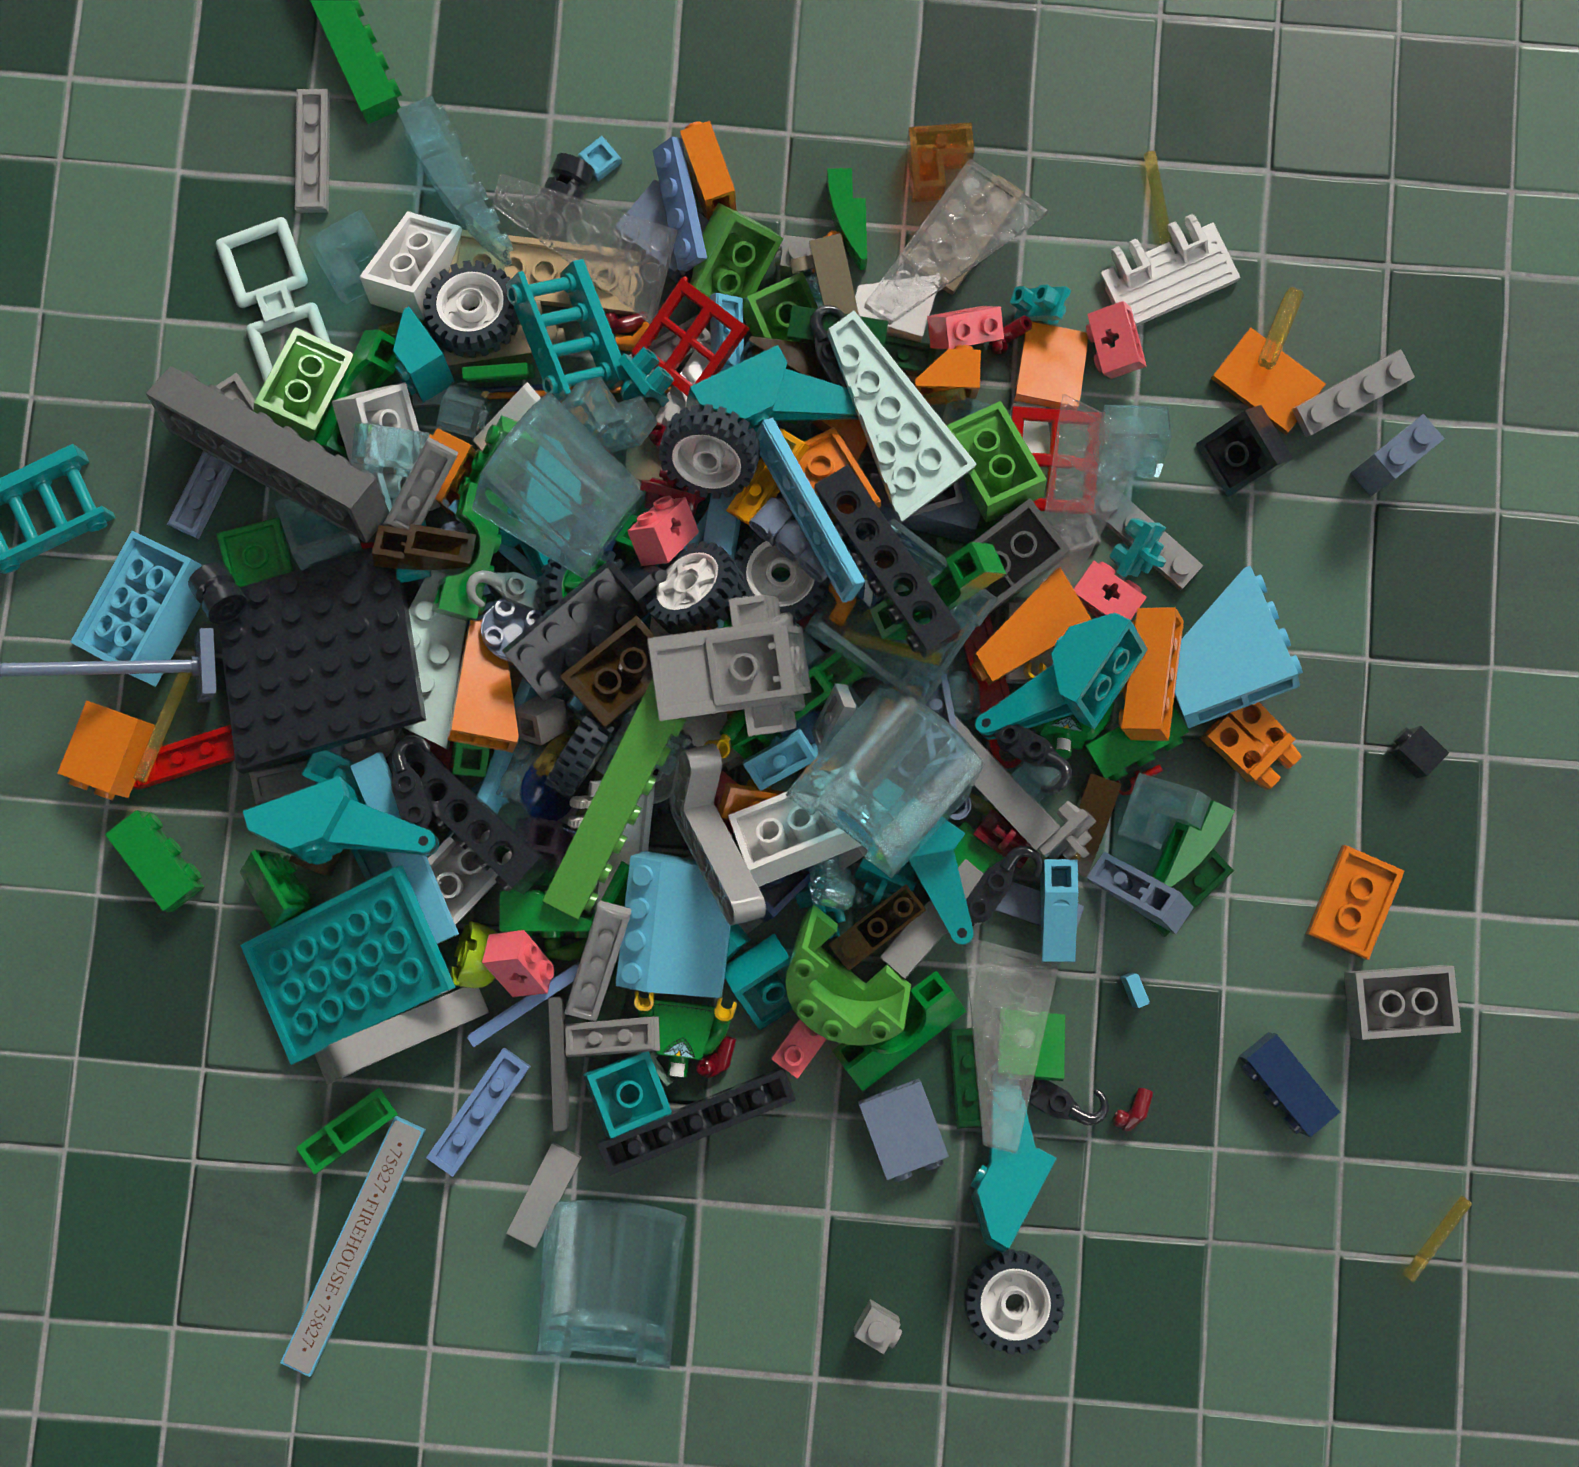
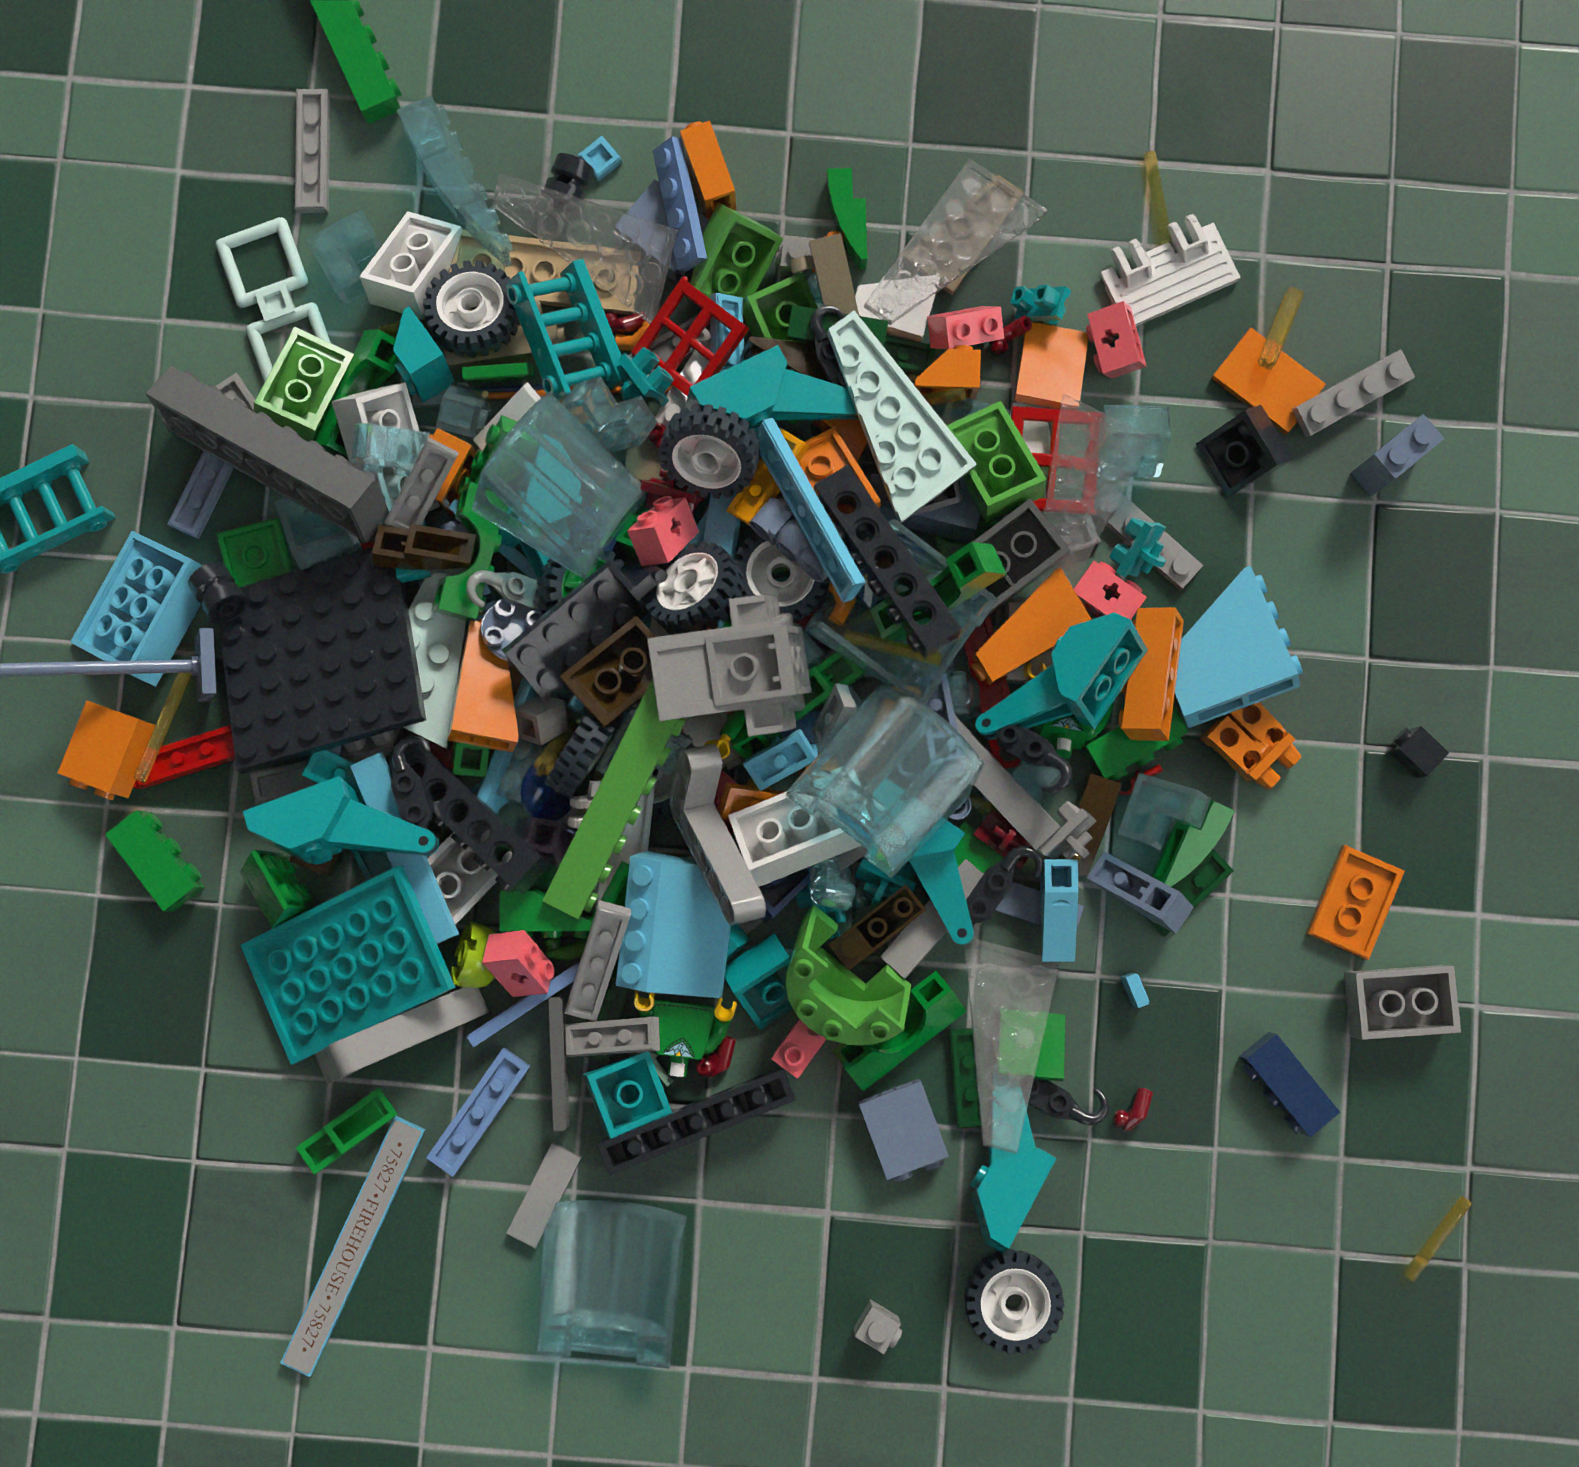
clear orange brick [906,122,975,202] -> none

